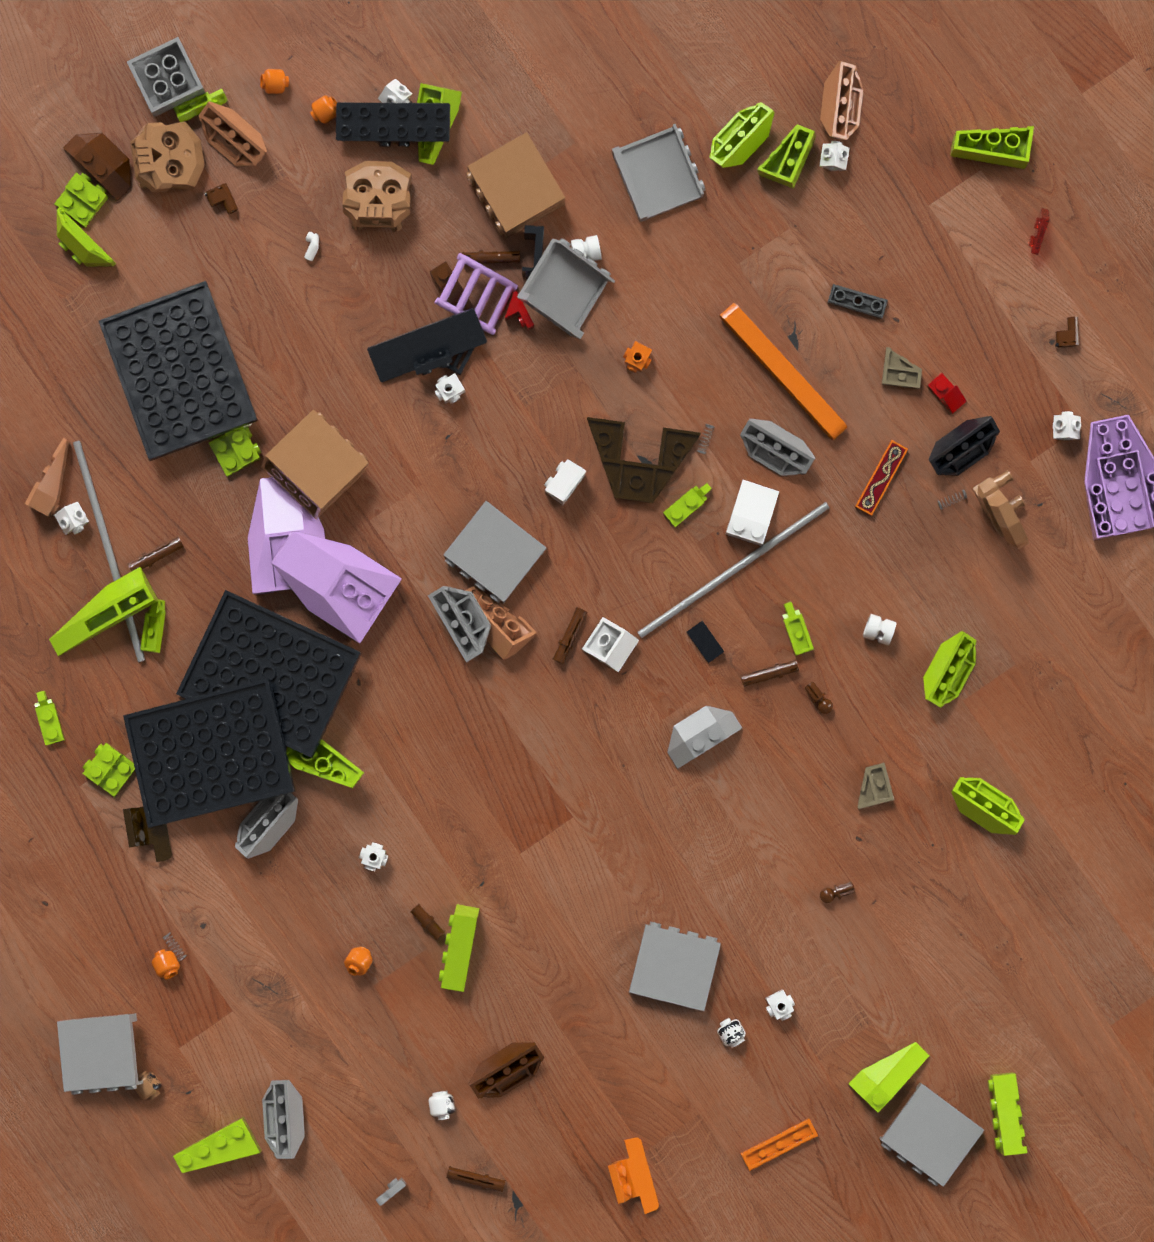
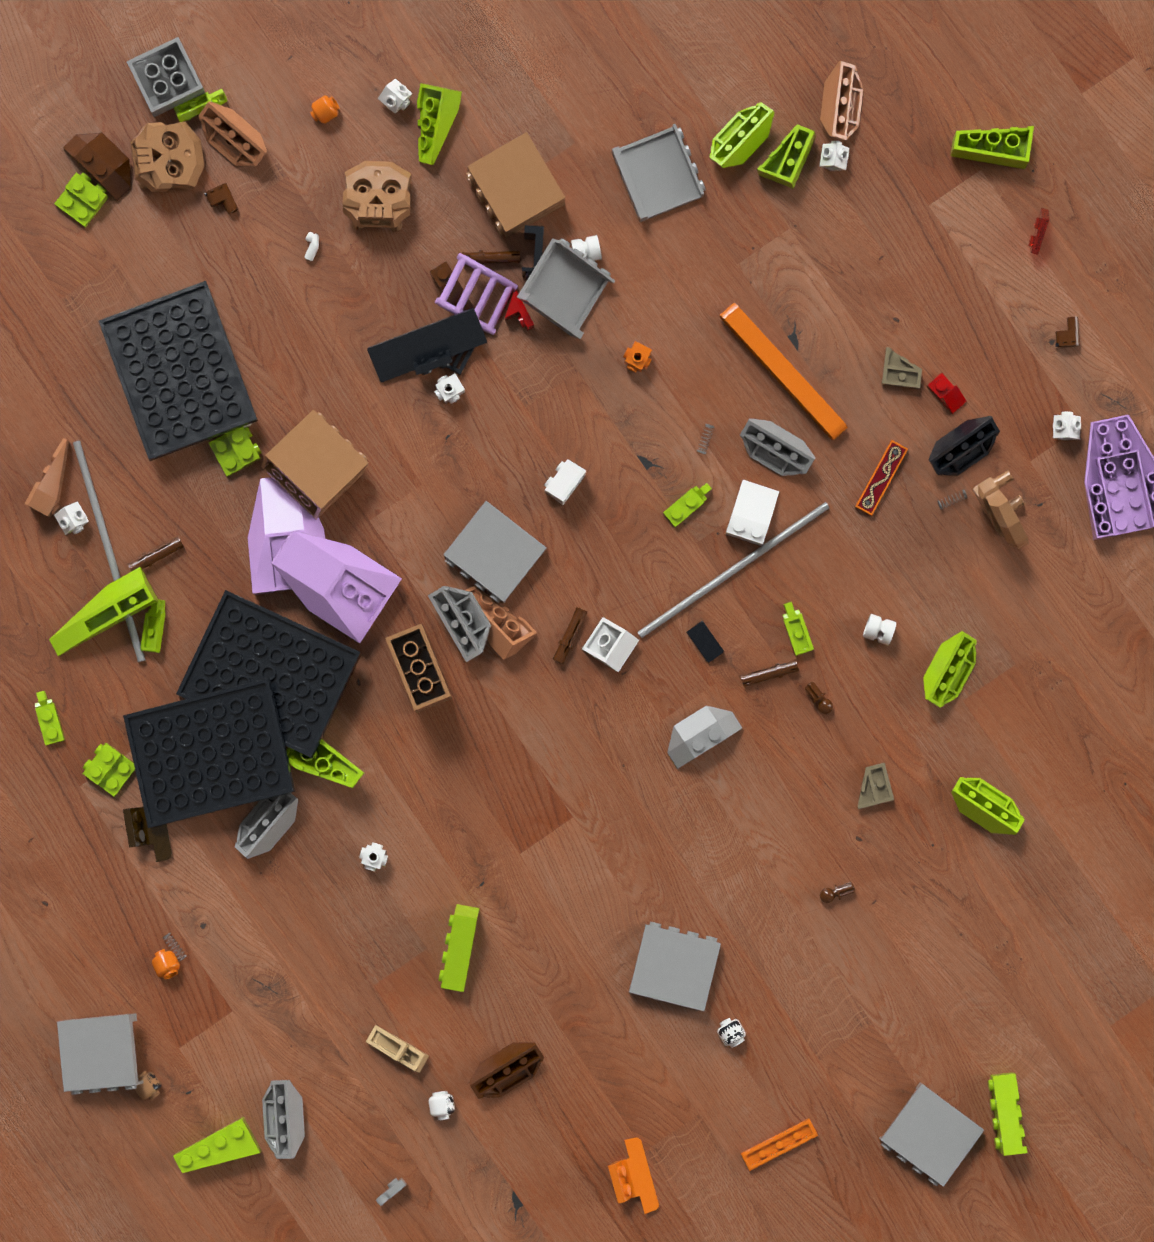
lime wedge [57,207,116,267] -> none
orange head [260,69,289,94] -> none
black bracket [336,102,450,147] -> none
orange head [344,947,373,976] -> none
reddish brown pin [410,904,445,940] -> none
reddish brown pin [446,1166,506,1192] -> none
dark brown wing [587,417,701,504] -> none
white brick [765,989,795,1021] -> none
dark grey tile [827,284,888,319] -> none
lime wedge [848,1042,930,1112] -> none
none -> tan slope [366,1025,429,1073]
none -> medium nougat brick [385,624,452,713]

